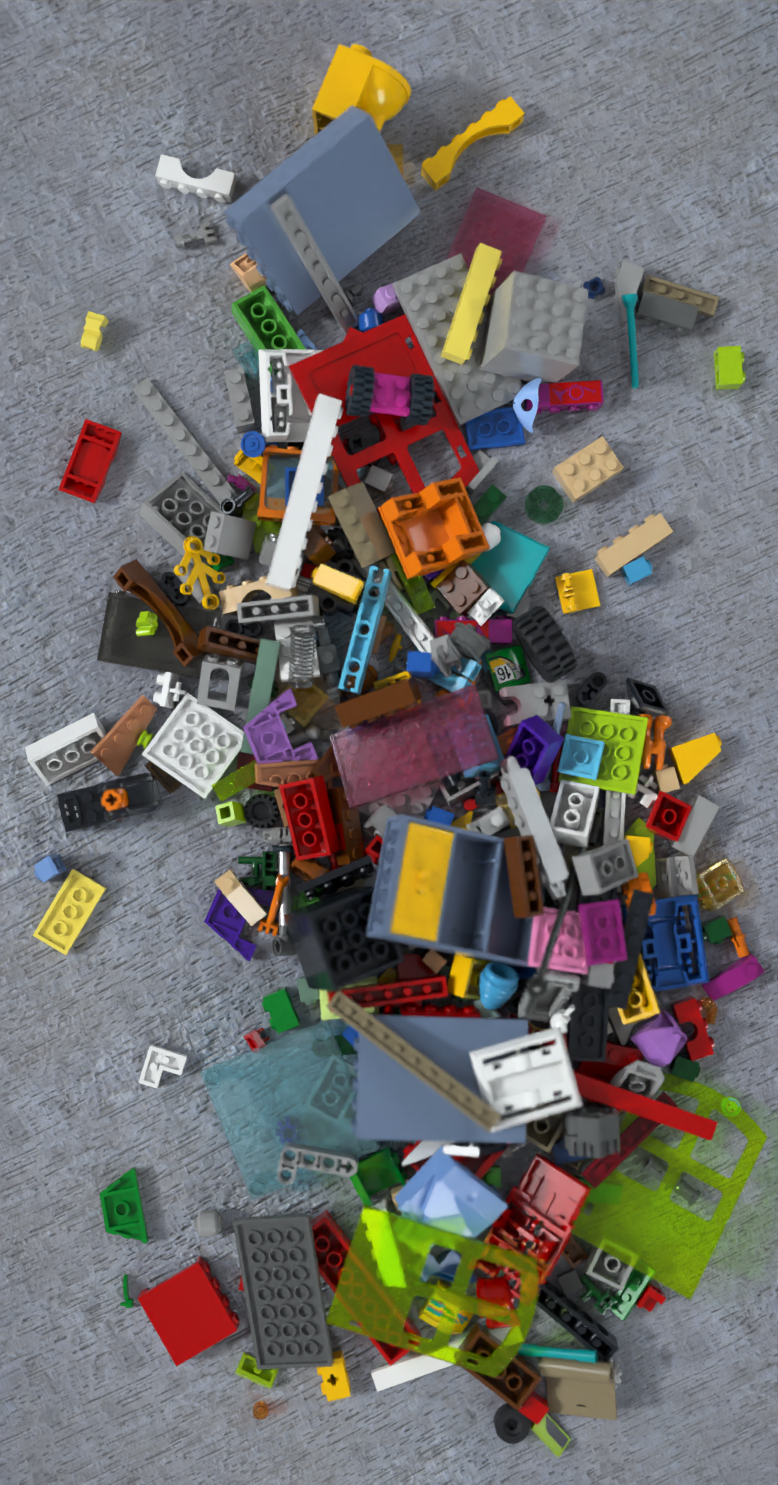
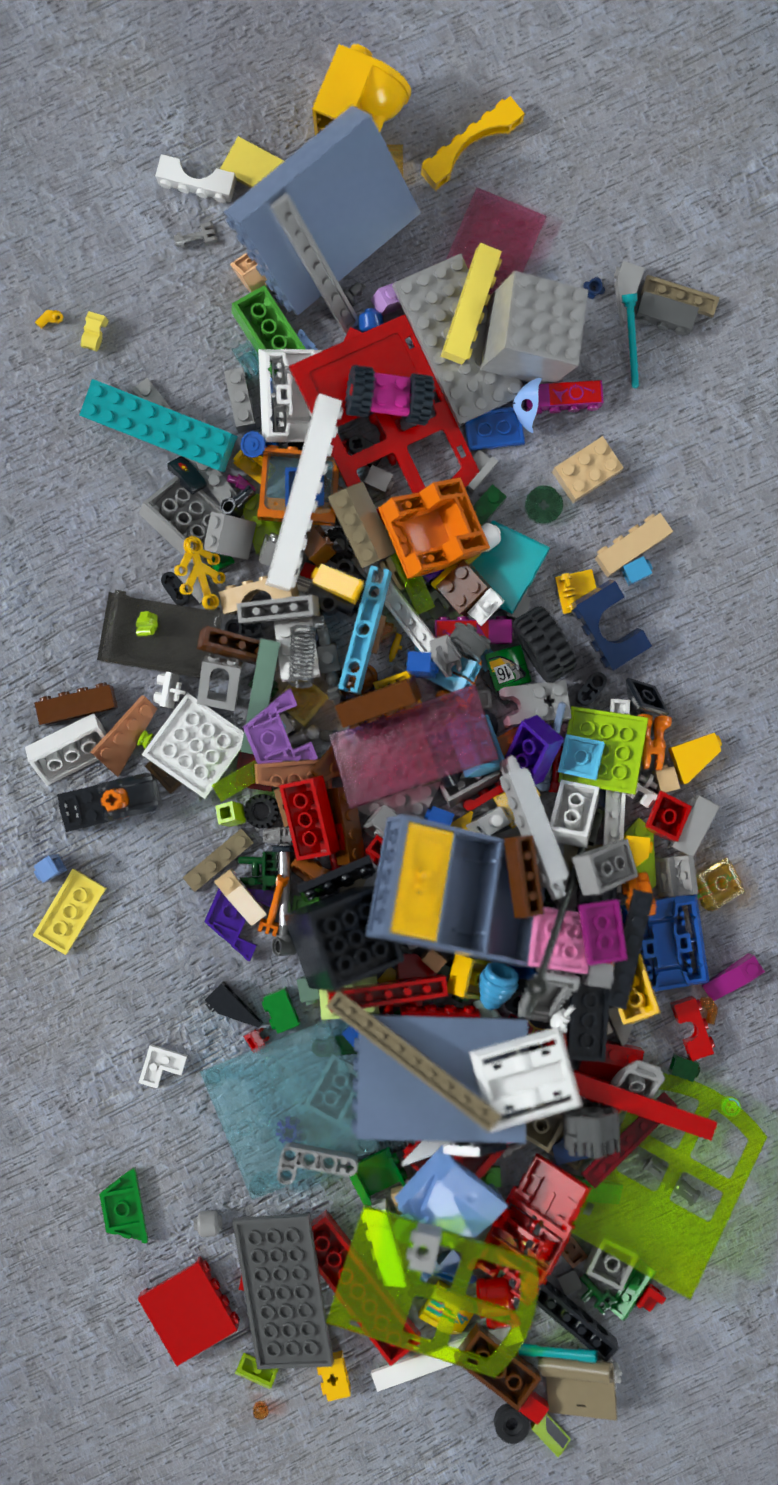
red slope [58,419,122,504] -> none
reddish brown arch [113,559,205,667] -> none
green piece [120,1274,134,1308] -> none
black pin [475,771,496,806] -> none
medium lavender piece [631,1010,687,1067] -> none
dark green brick [701,915,733,945] -> none
lime brick [714,346,746,390] -> none
orange pin [727,917,750,958] -> none
none -> reddish brown brick [34,682,118,726]
none -> yellow arm [35,310,63,329]
none -> teal brick [79,379,238,472]
none -> black slope [167,456,207,495]
none -> dark tan plate [182,828,254,892]
none -> black slope [205,981,263,1028]
none -> light yellow tile [220,136,284,188]
none -> light grey brick [406,1222,442,1274]
none -> dark blue arch [571,579,652,671]

